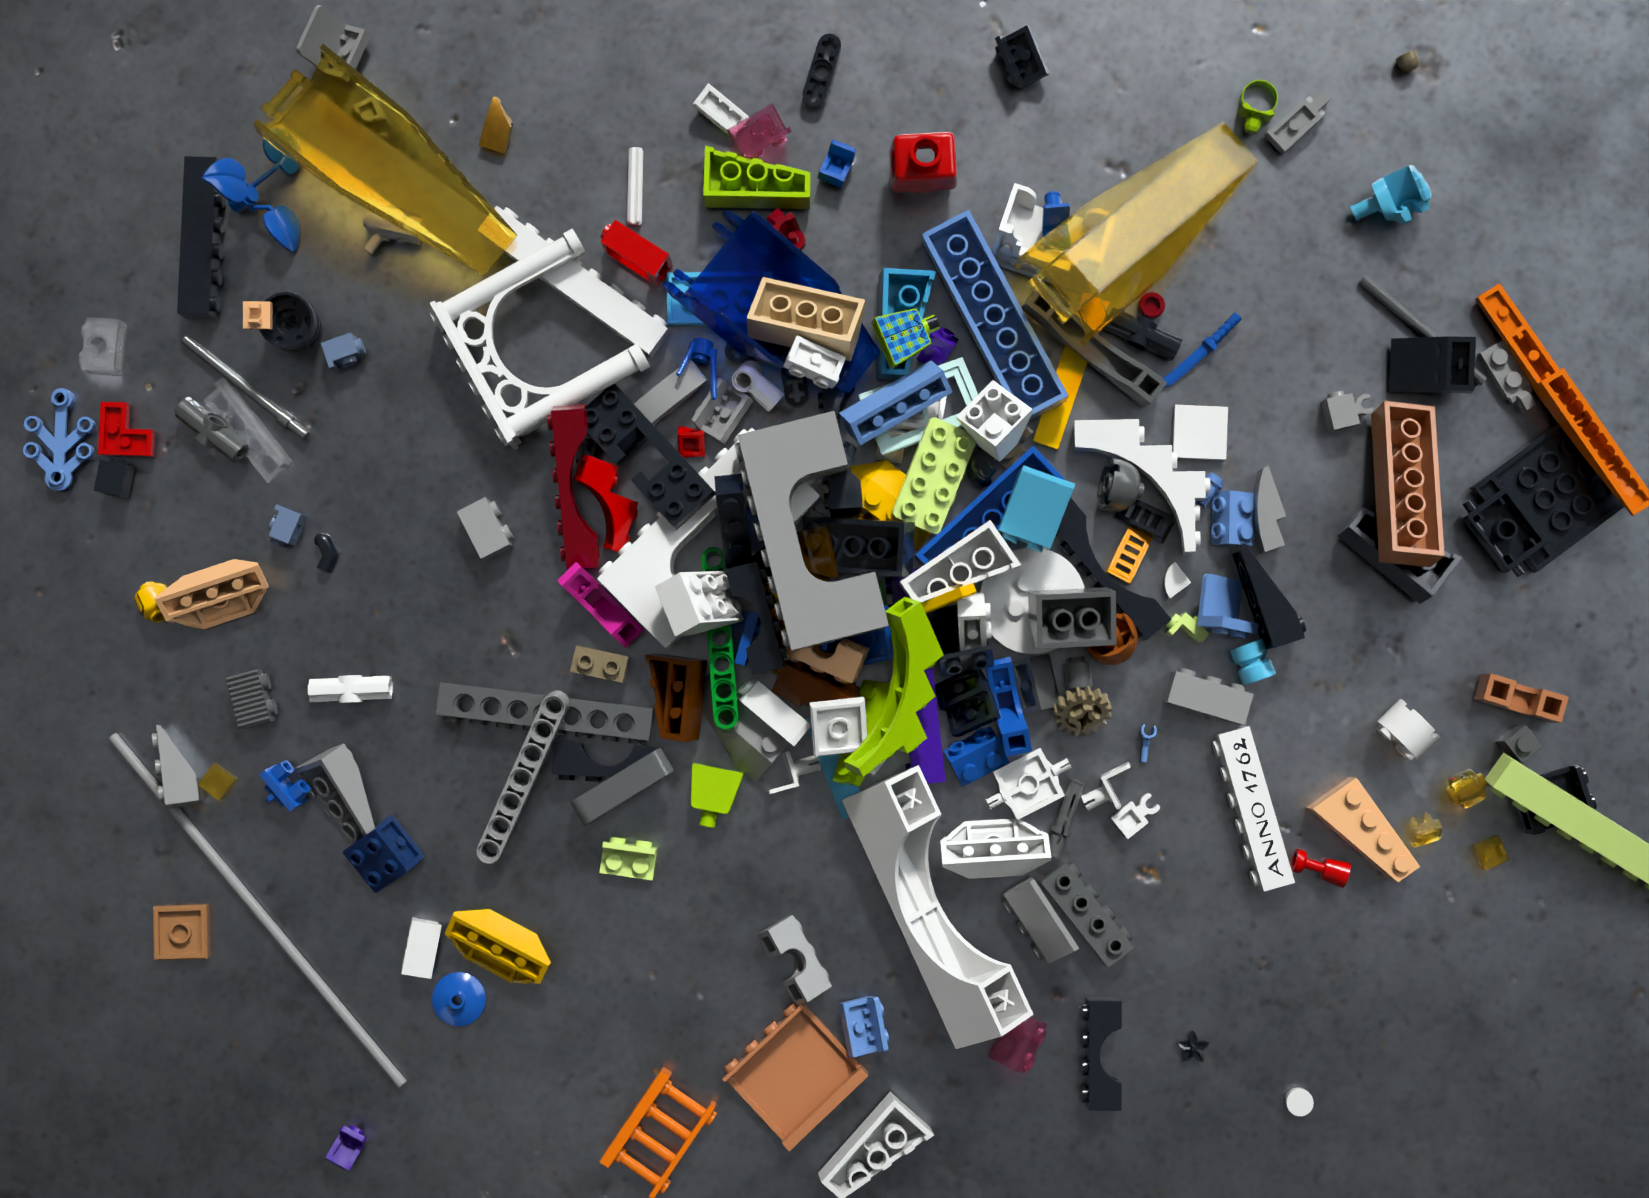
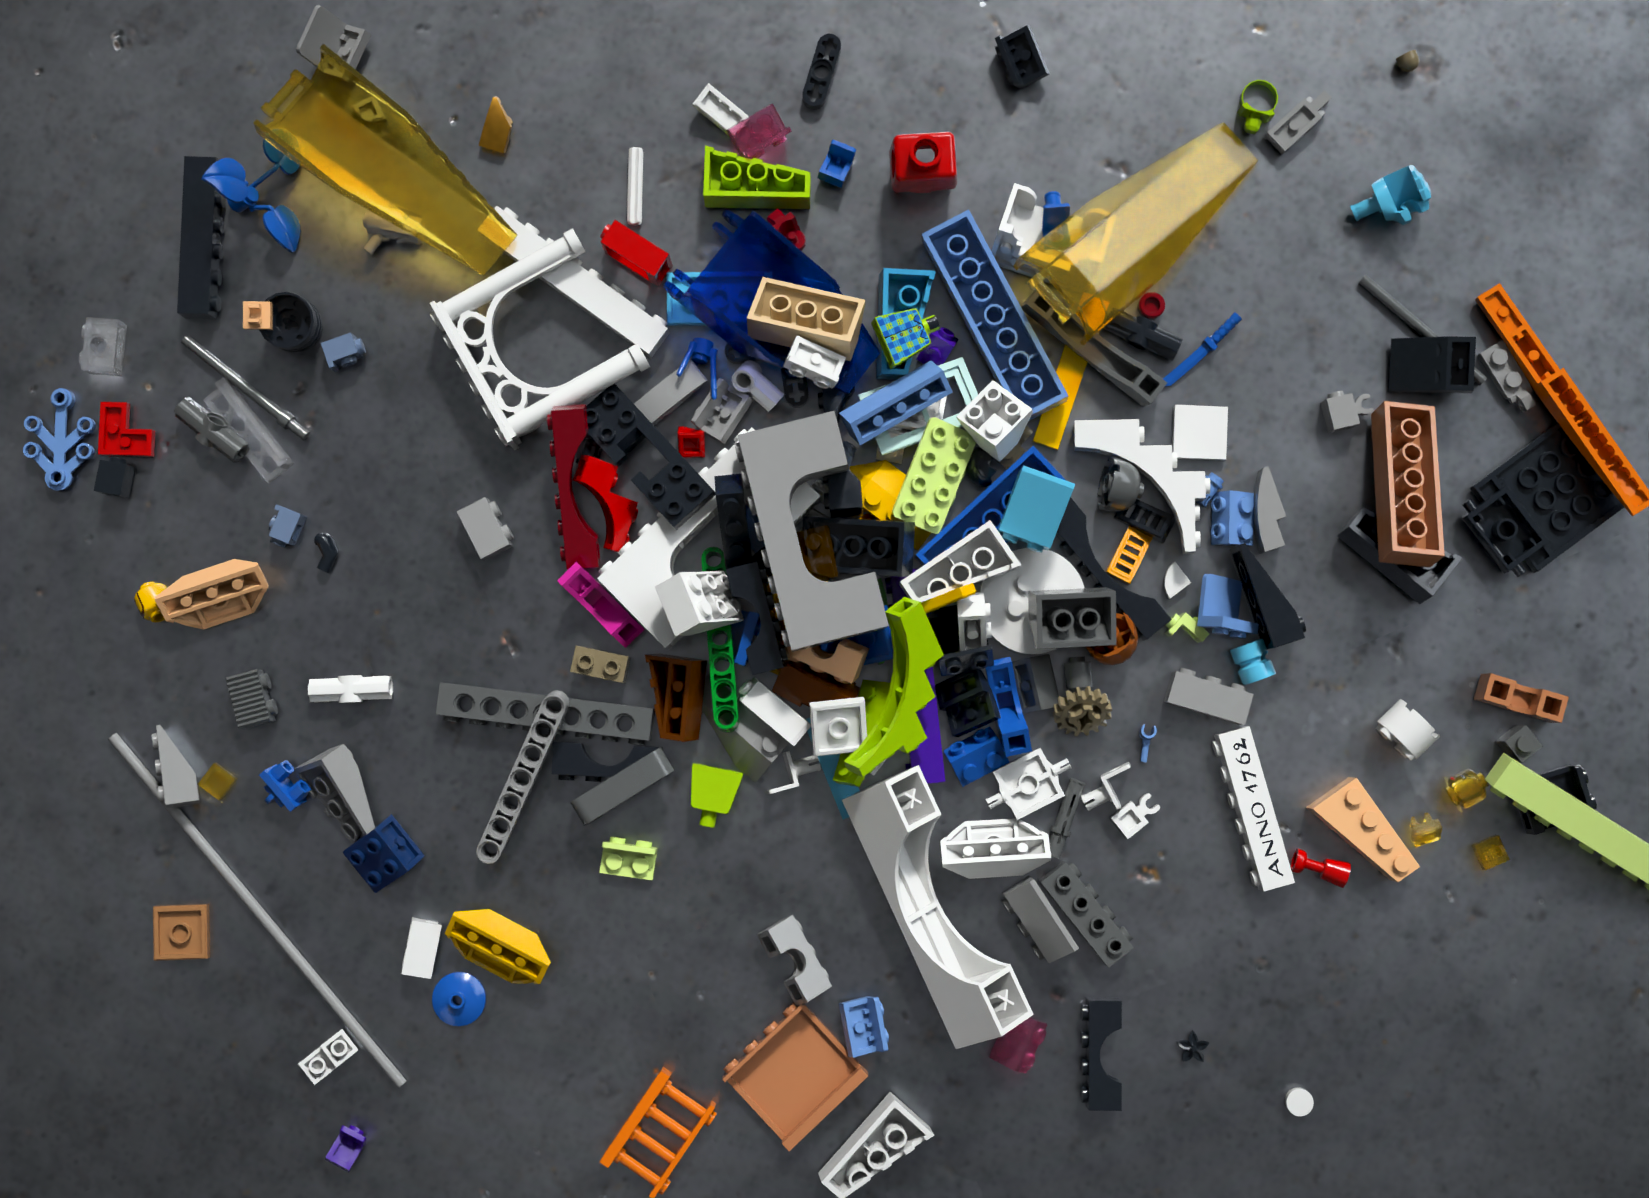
none -> white slope [298,1029,358,1085]

